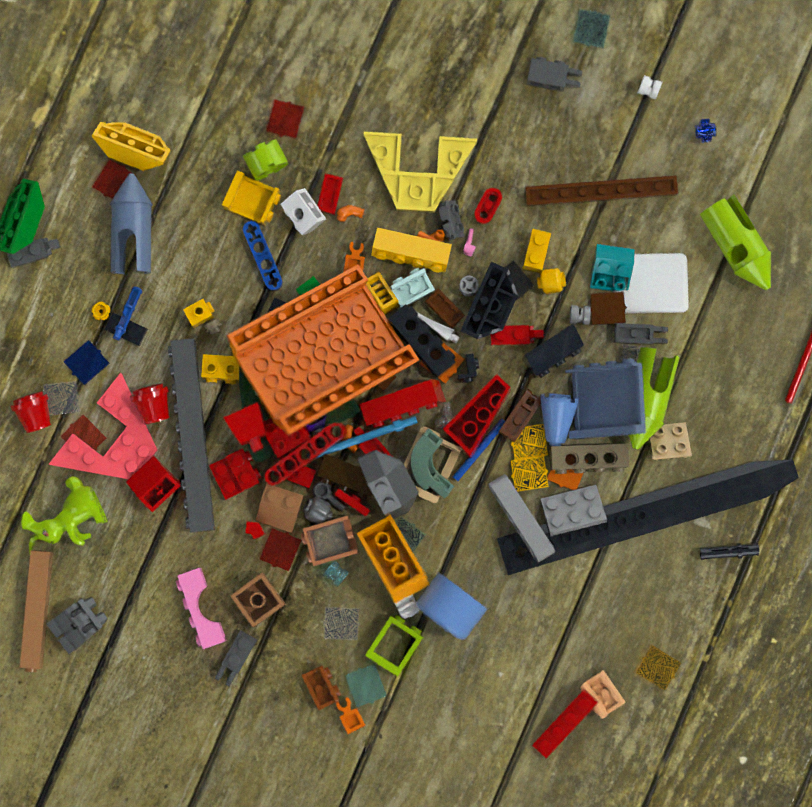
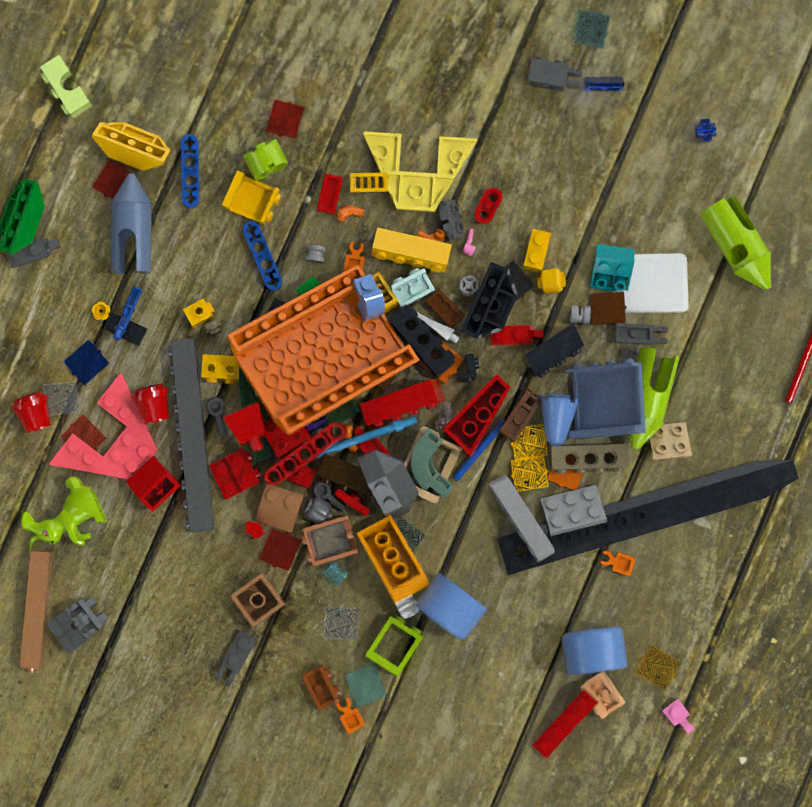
bright pink arch [176,568,227,649] -> none
white brick [281,188,326,235] -> none
reddish brown plate [525,175,678,207] -> none
white wheel [638,75,662,100] -> none
black pin [699,543,759,560] -> none
none -> yellowish green arch [40,55,92,118]
none -> blue beam [181,134,200,209]
none -> dark grey plate [206,397,227,435]
none -> light grey wheel [305,244,326,263]
none -> yellow slope [350,172,388,193]
none -> medium blue brick [353,274,385,322]
none -> medium blue piece [562,626,628,675]
none -> clear blue slope [585,77,625,91]
none -> orange plate [599,551,636,577]
none -> bright pink plate [662,699,694,734]

